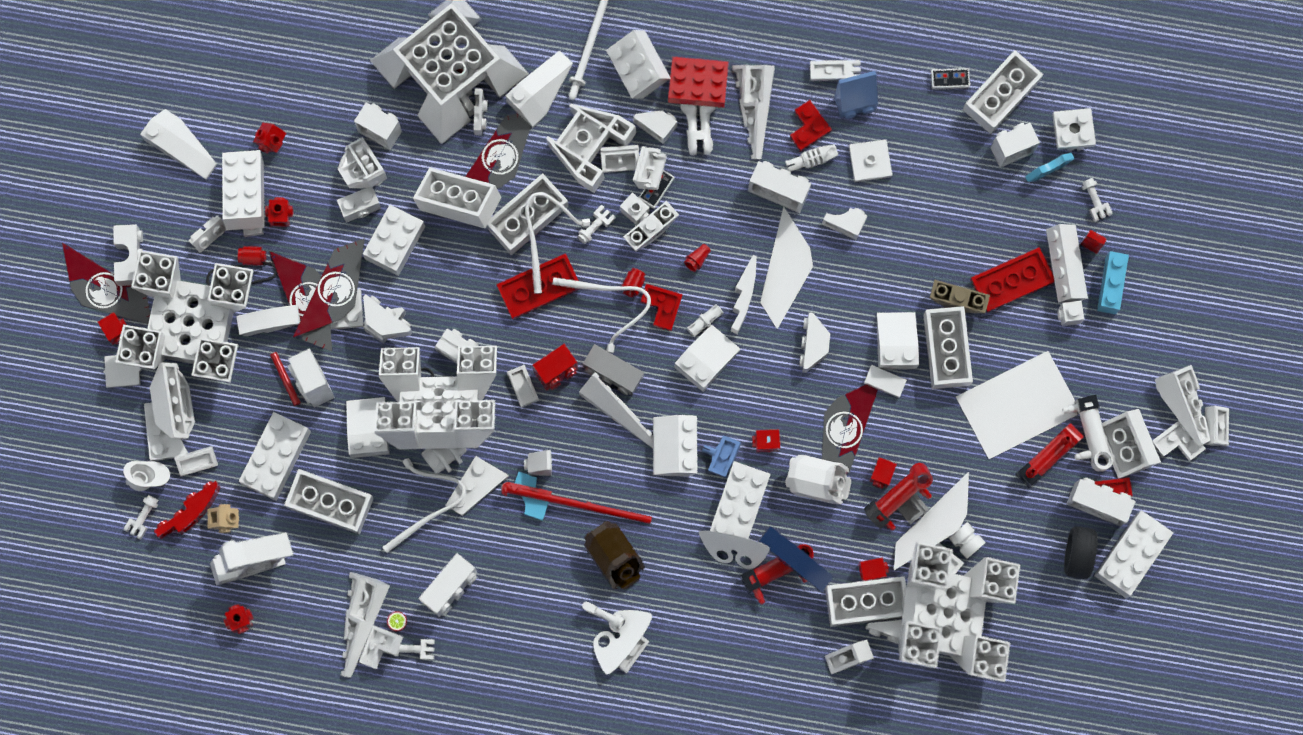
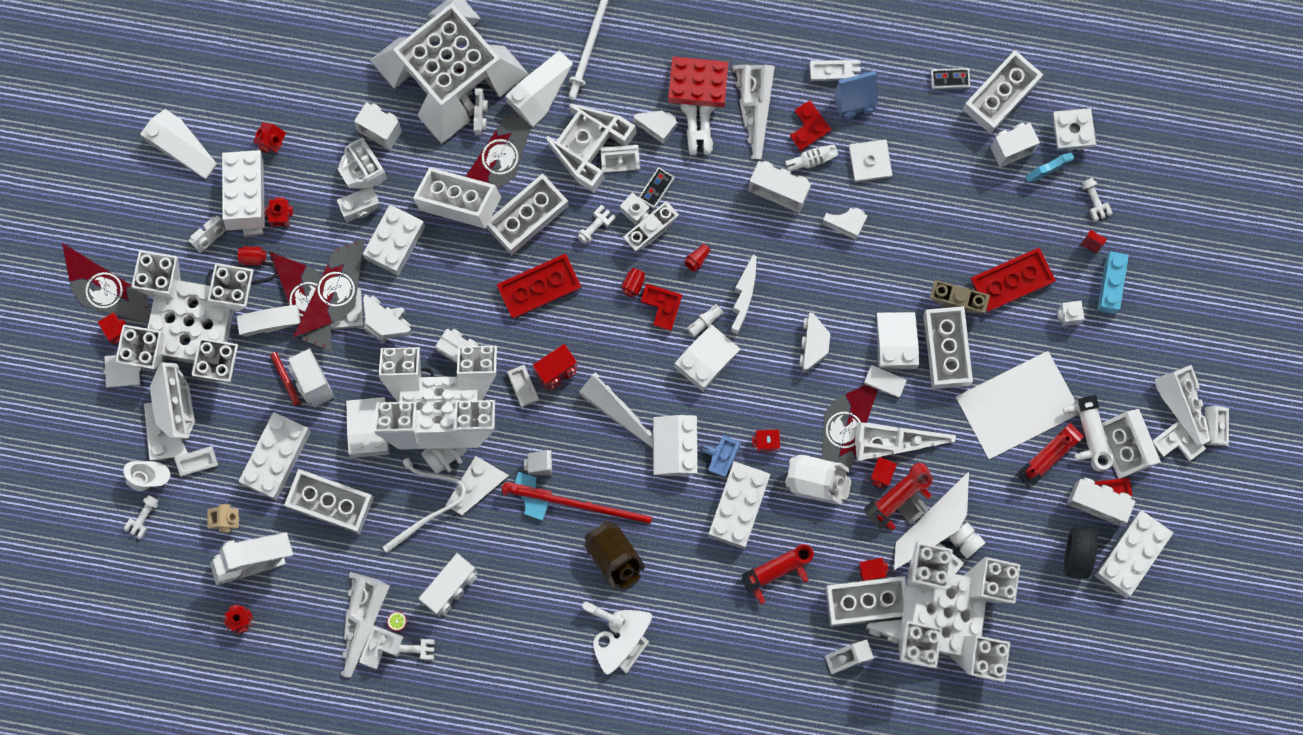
white arch [113,225,143,286] -> none
red slope [154,481,221,539] -> none
white piece [525,192,590,293] -> none
white piece [553,277,651,353] -> none
light grey brick [583,344,644,396] -> none
white brick [606,30,671,98] -> none
white hinge [633,146,667,190] -> none
white piece [699,531,770,569] -> none
dark blue slope [758,526,833,592] -> none
white sticker [760,207,813,329] -> none
white brick [1046,224,1088,303] -> none
none -> white wedge [855,422,956,461]

